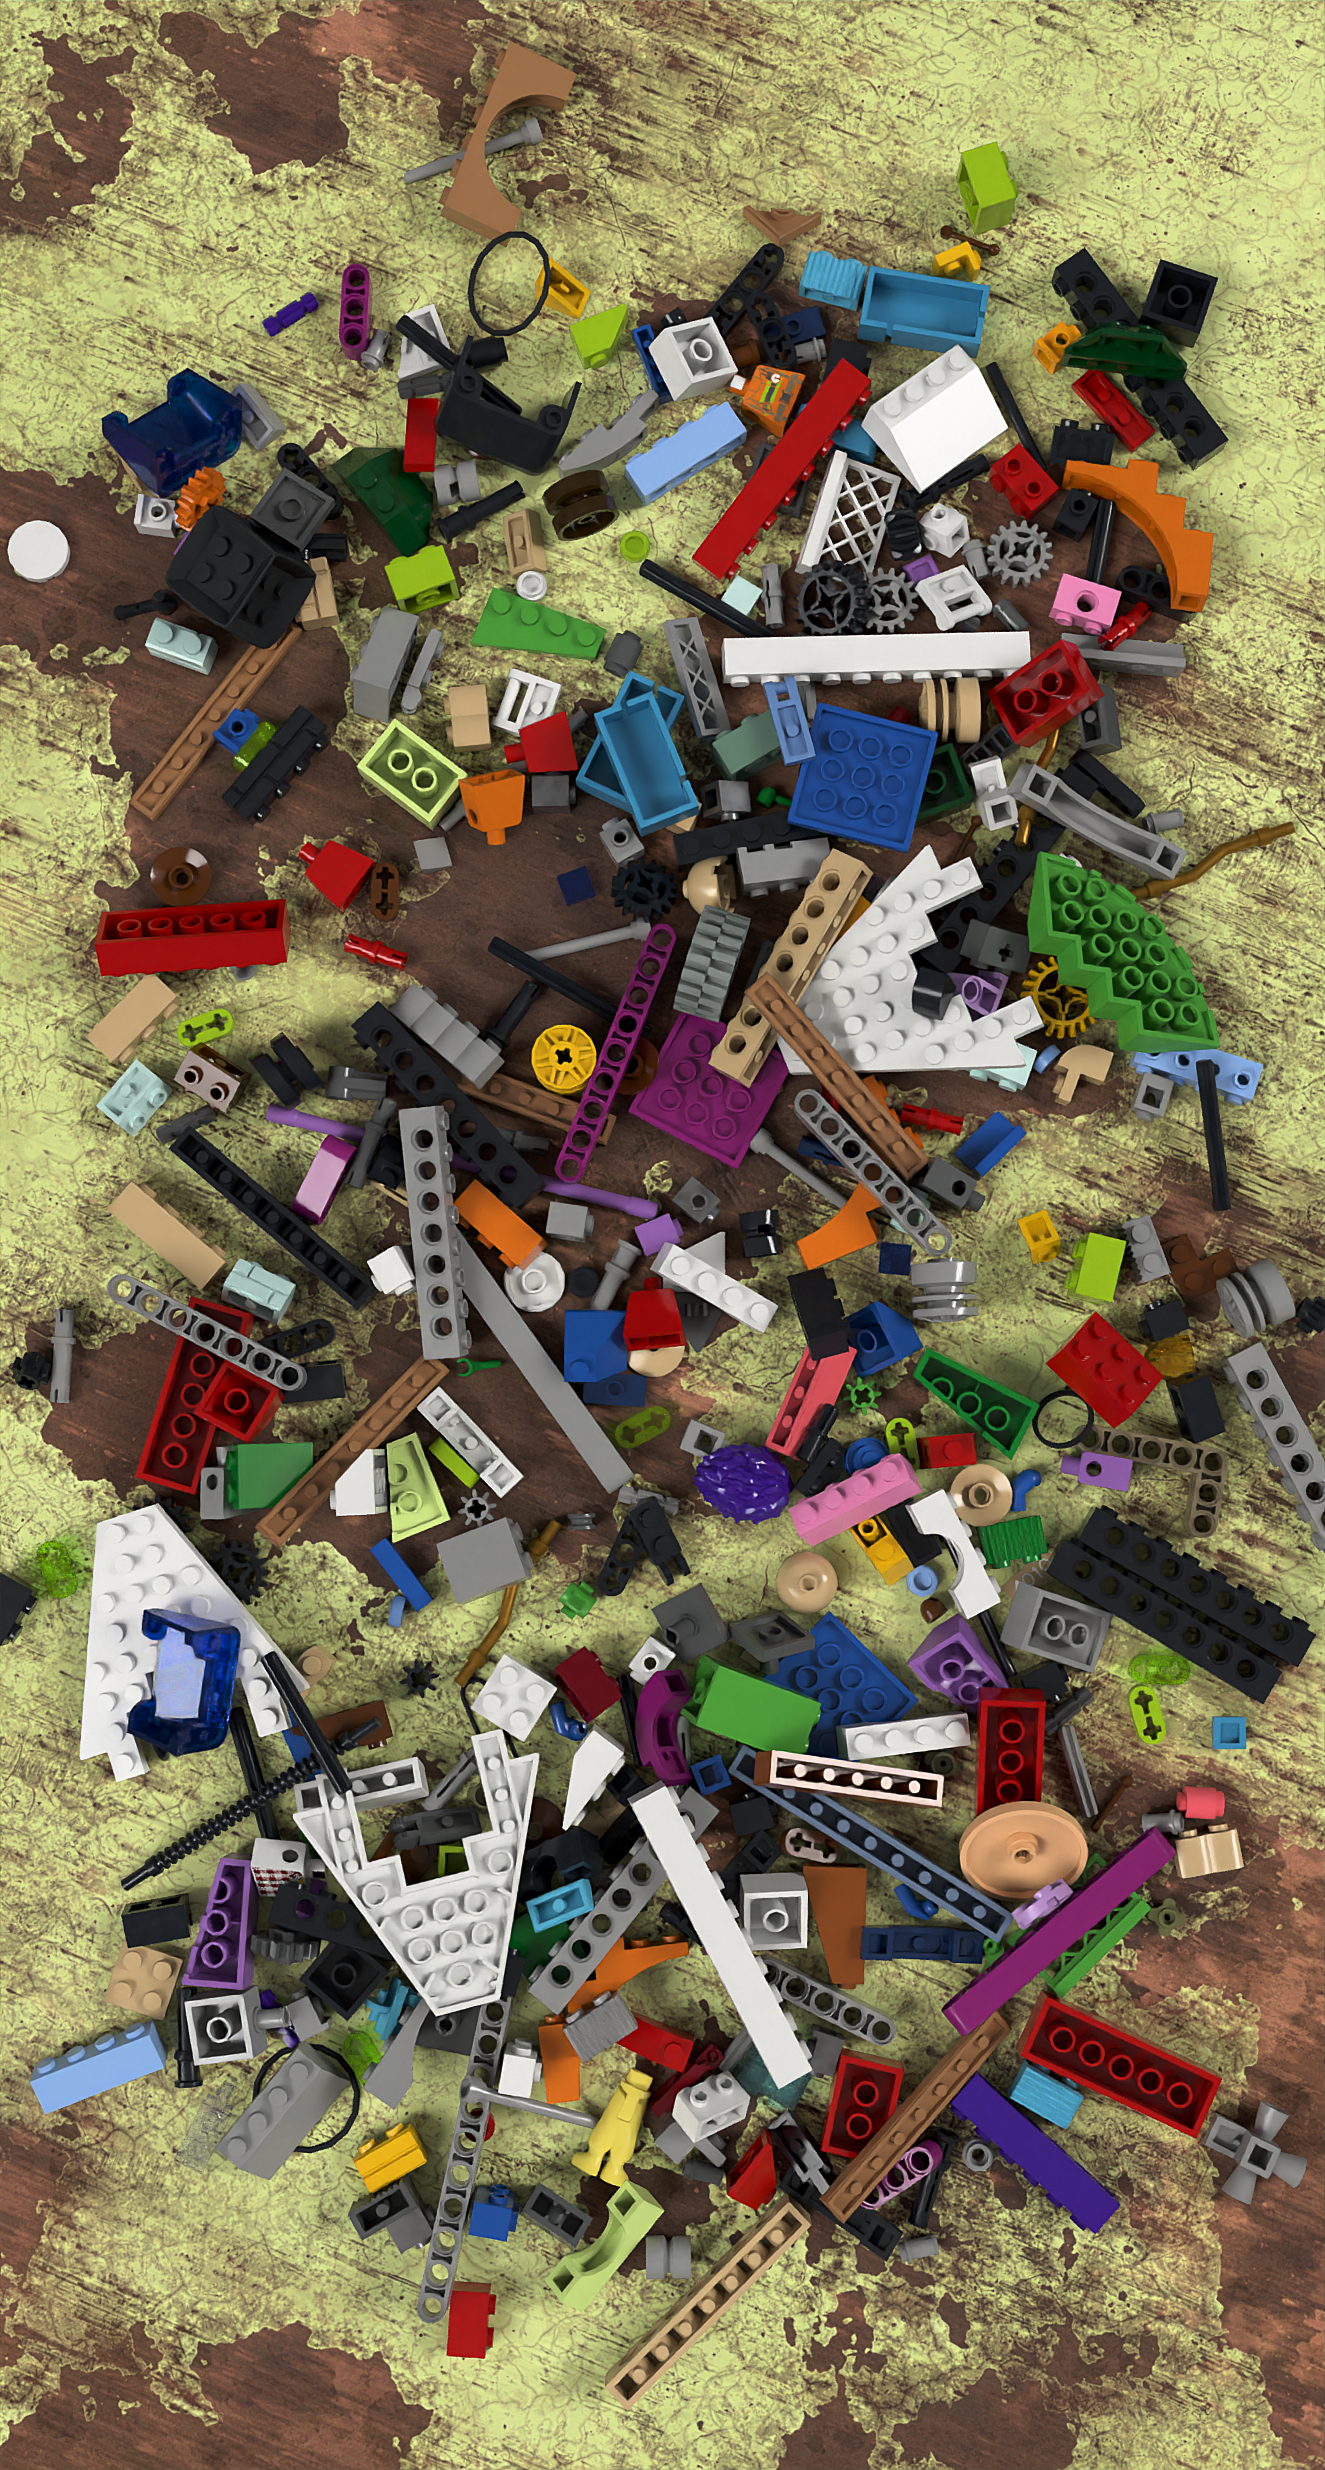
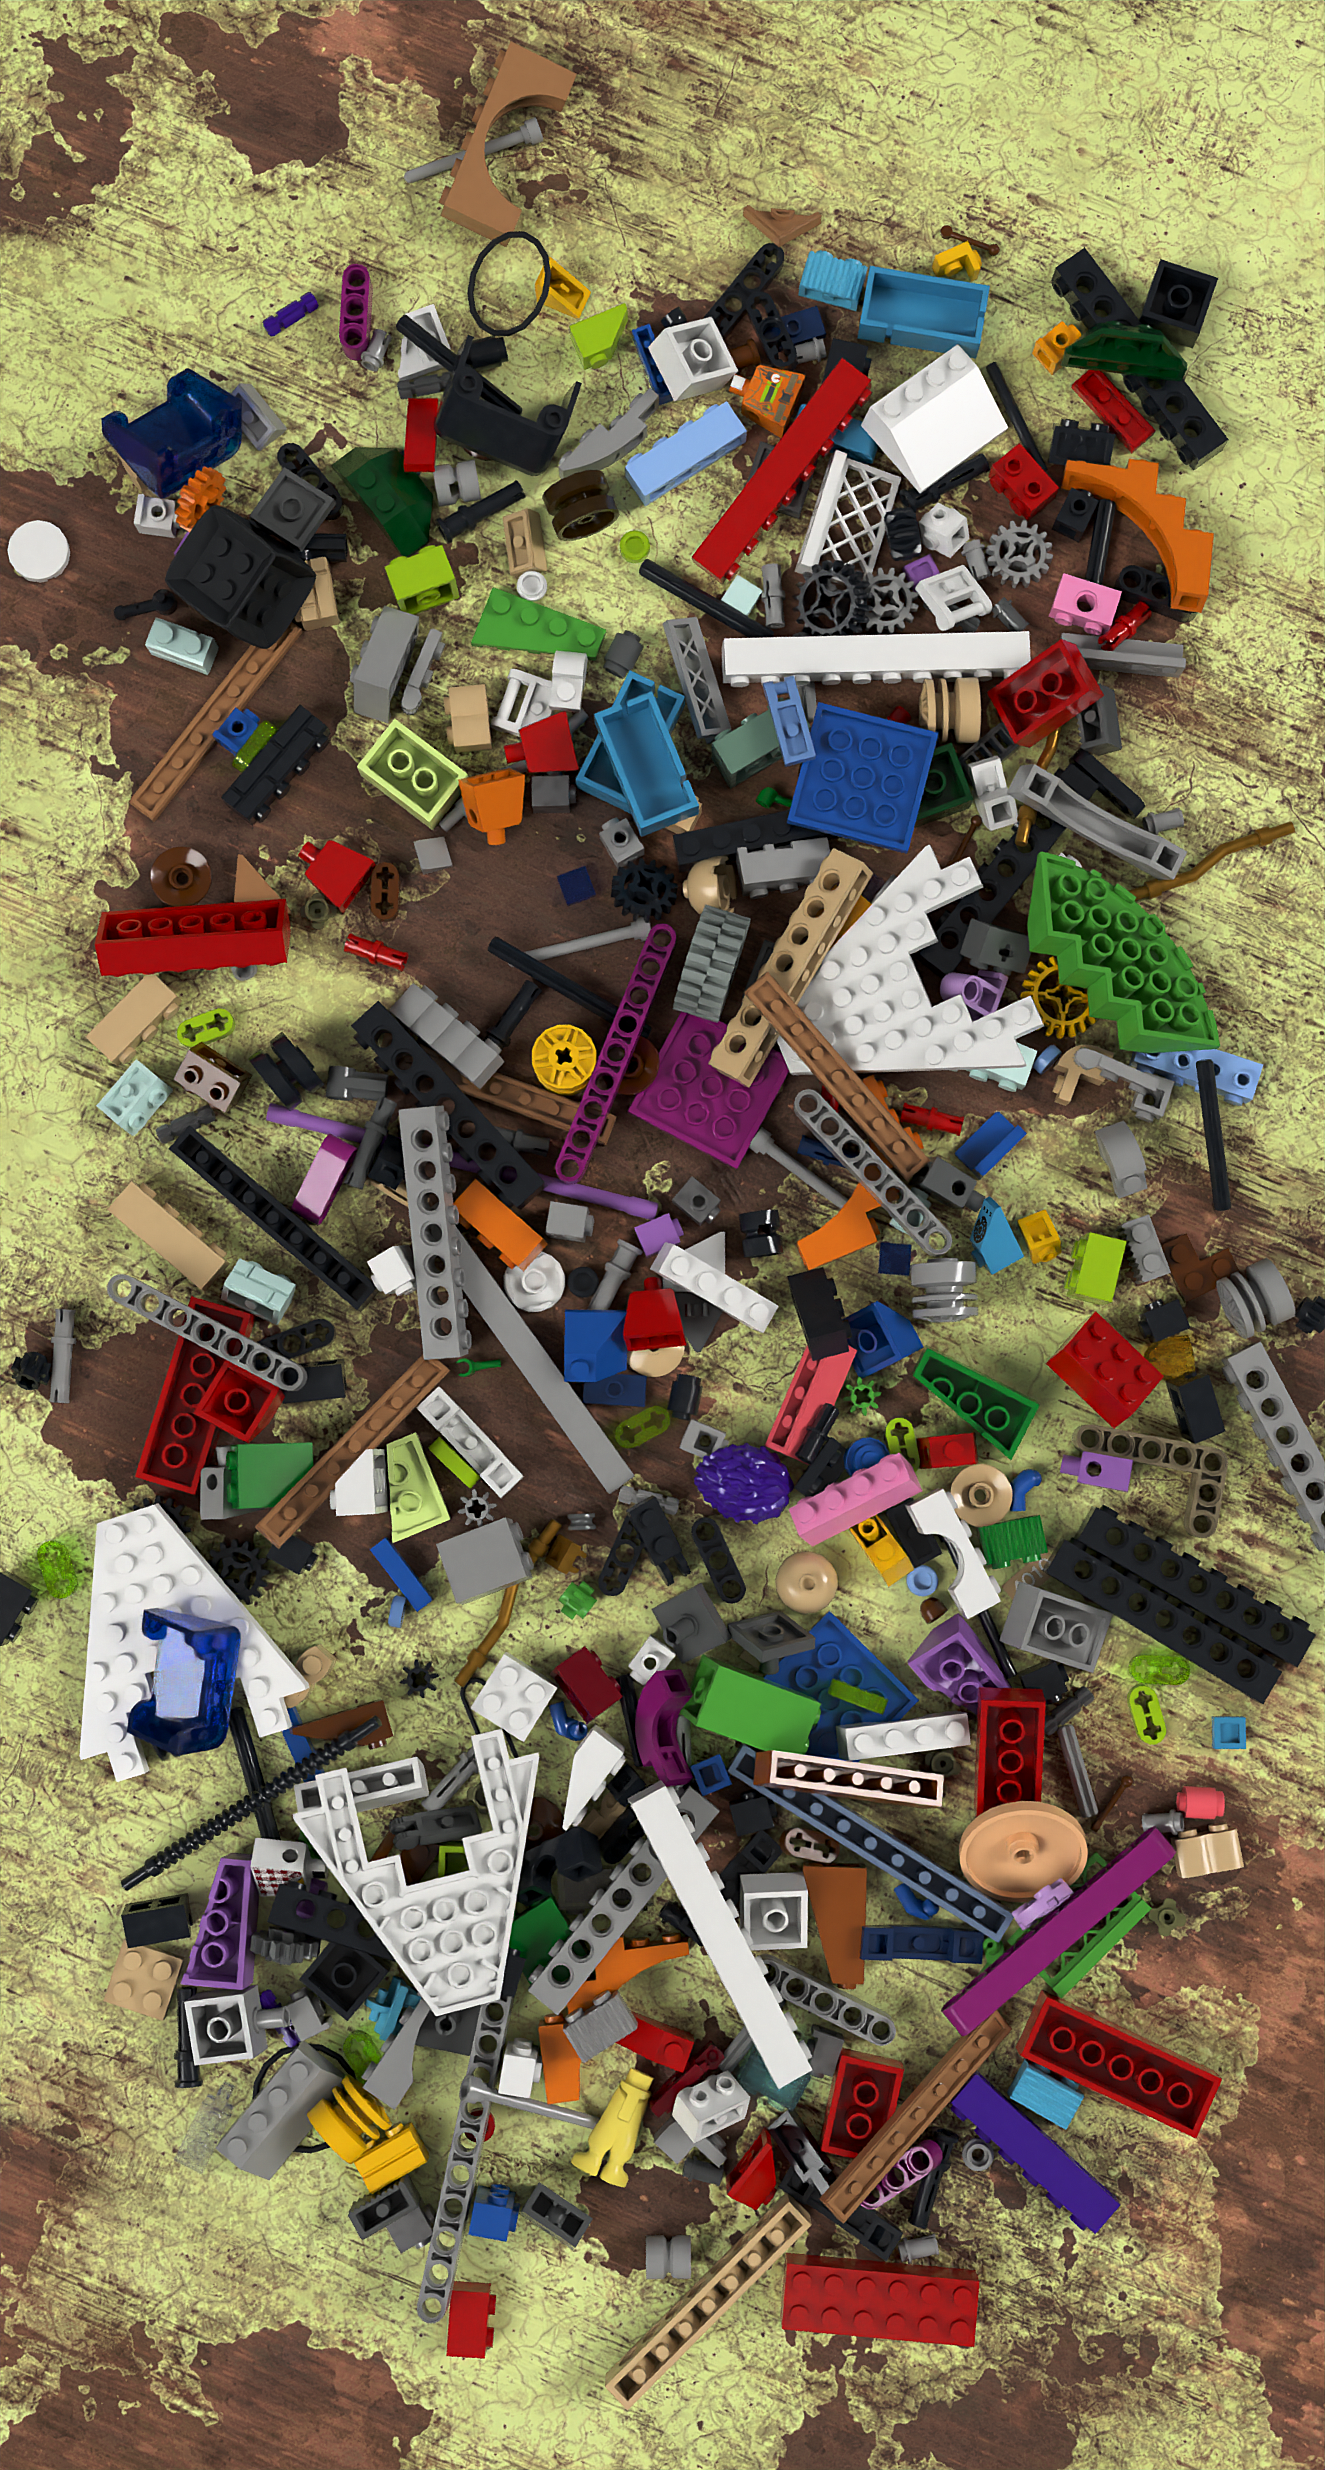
light blue brick [30,2020,167,2114] -> none
black axle [261,1651,353,1795] -> none
medium azure slope [525,1878,594,1933] -> none
yellowish green arch [545,2179,665,2311] -> none
flat silver brick [700,780,751,823] -> none
black brick [912,967,957,1021] -> none
lime brick [956,141,1018,235] -> none
black piece [1032,1390,1094,1449] -> none
light grey brick [1202,2100,1307,2204] -> none
none -> medium nougat tile [234,854,292,916]
none -> black brick [266,1533,319,1575]
none -> olive plate [299,893,337,930]
none -> yellow wheel [307,2074,392,2164]
none -> pearl gold tile [544,1534,587,1575]
none -> white brick [549,650,588,713]
none -> black brick [667,1374,703,1421]
none -> black beam [691,1517,746,1604]
none -> red brick [780,2253,980,2347]
none -> clear neon green beam [827,1678,889,1715]
none -> dark azure slope [970,1196,1024,1275]
none -> light grey hinge [1073,1047,1160,1095]
none -> light grey brick [1095,1121,1147,1199]

